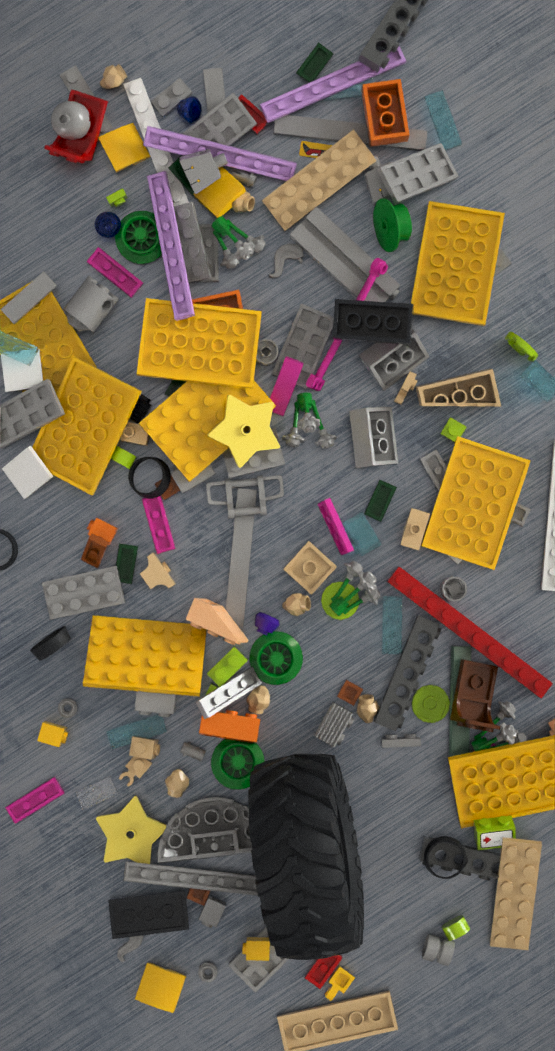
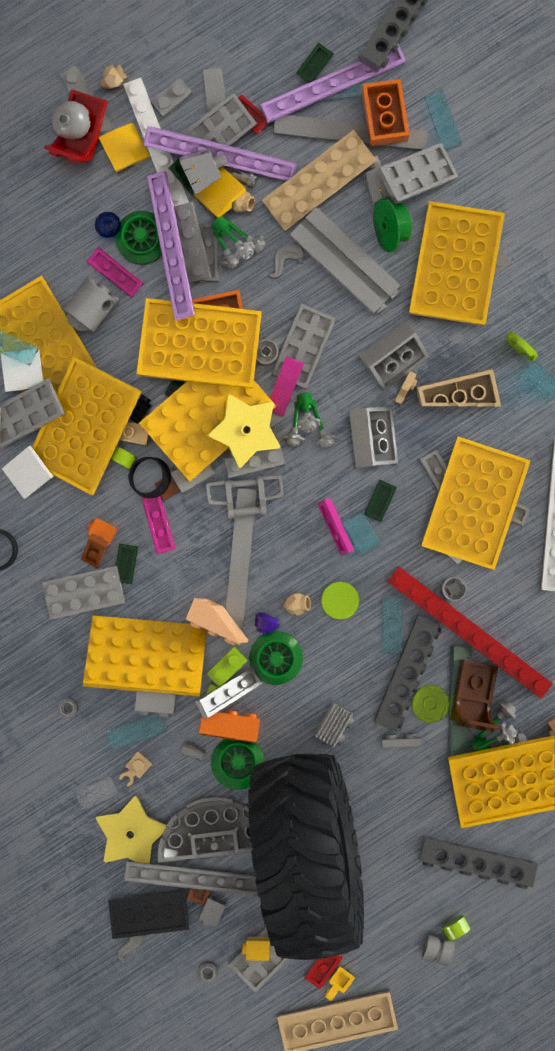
light grey tile [1,271,57,325] -> none
dark pink tile [5,777,64,824] -> none
black tyre [30,626,71,661] -> none
yellow brick [37,721,68,747] -> none
lime plate [106,188,128,207] -> none
tan bracket [129,736,160,760] -> none
yellow slope [135,962,186,1013] -> none
tan brick [140,552,176,589] -> none
tan rock [165,769,189,798] -> none
clear blue cone [177,96,202,123] -> none
tan rock [246,685,270,714] -> none
tan plate [283,541,337,595] -> none
yellow sticker [299,141,333,158] -> none
dark pink hinge [306,258,388,391] -> none
plant [329,561,381,616] -> none
black brick [332,299,414,345] -> none
dark orange plate [337,680,363,706] -> none
tan rock [357,694,380,724] -> none
tan brick [400,508,430,550] -> none
black tyre [424,836,466,879] -> none
lime plate [440,417,466,443] -> none
lime brick [474,816,516,850] -> none
tan plate [490,837,542,950] -> none

